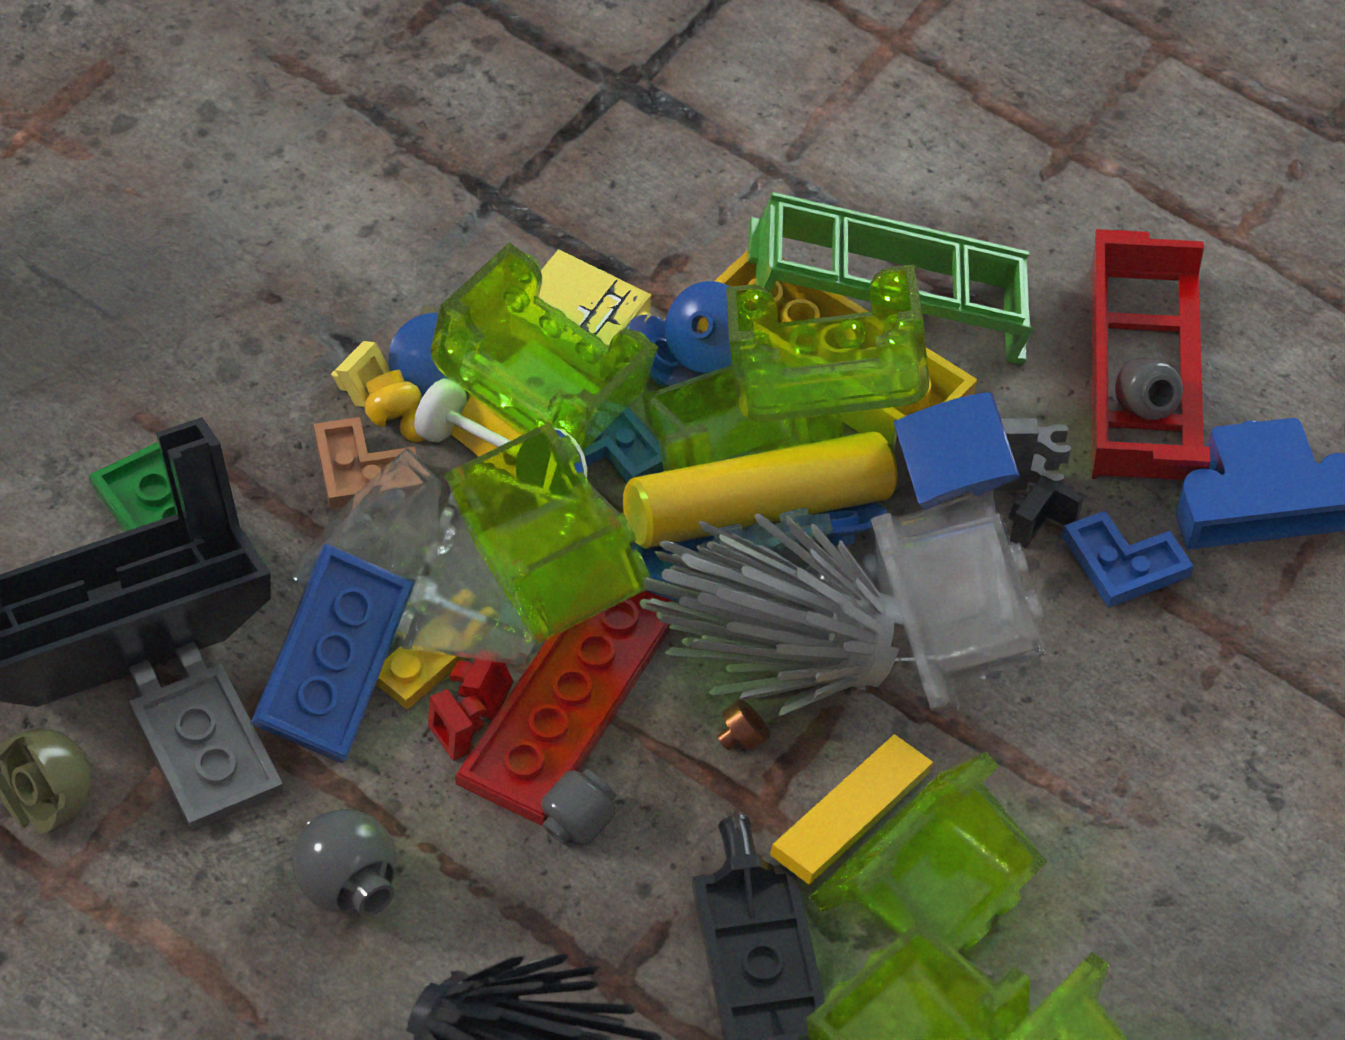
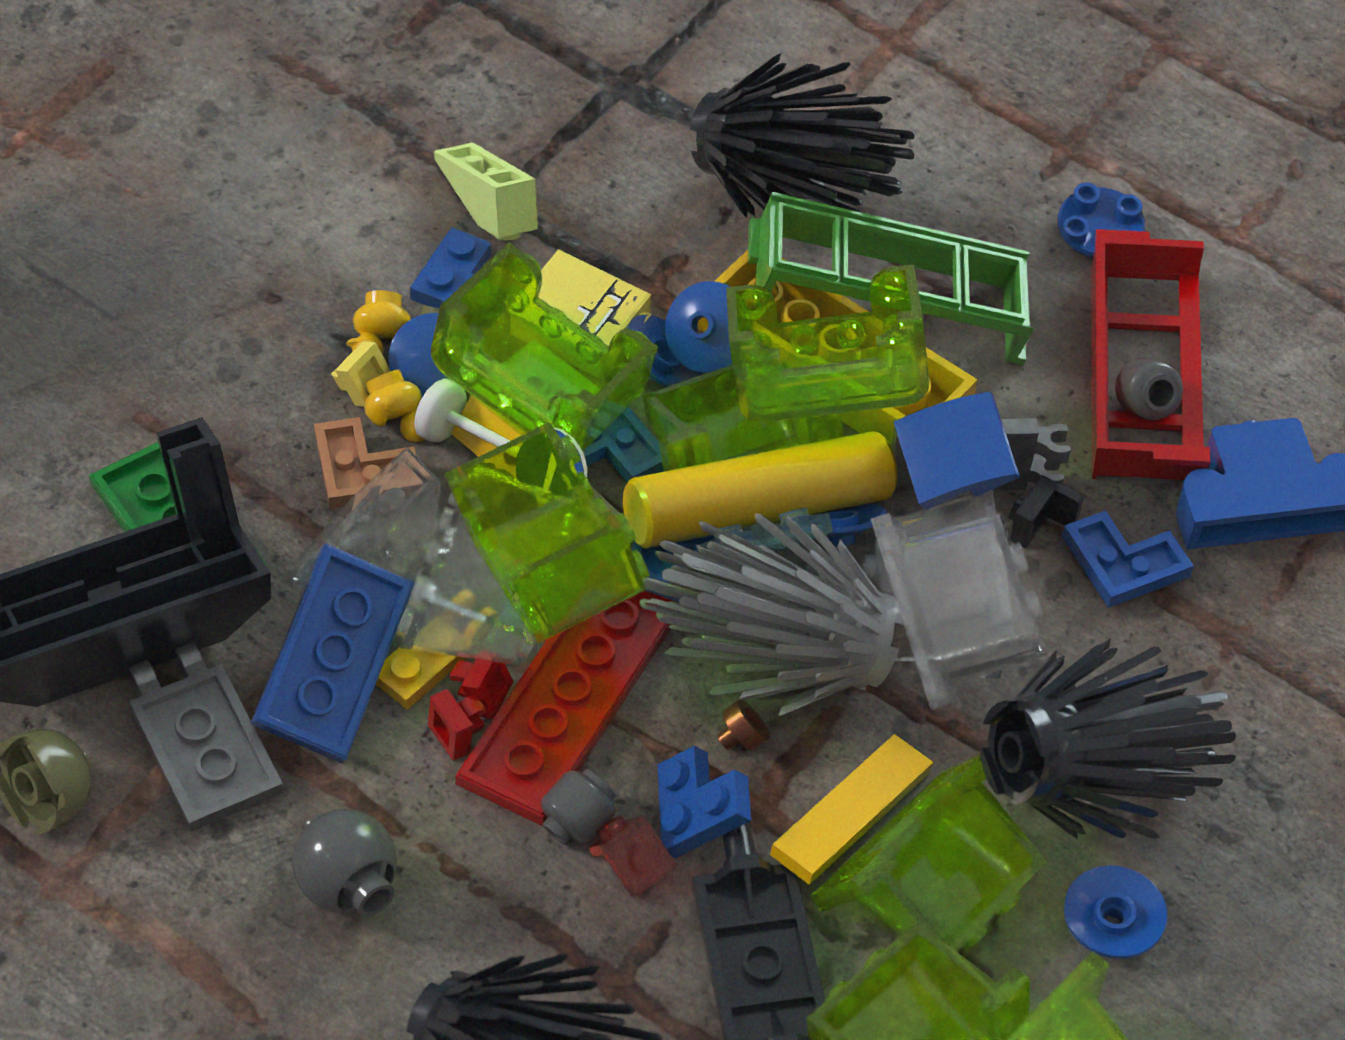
none -> yellow animal [346,290,411,355]
none -> blue plate [410,227,511,331]
none -> yellowish green slope [434,142,538,240]
none -> clear red bracket [588,815,677,897]
none -> blue plate [657,745,751,859]
none -> black plant [690,53,915,219]
none -> black plant [980,638,1236,840]
none -> blue dish [1057,182,1145,258]
none -> blue dish [1064,865,1167,959]

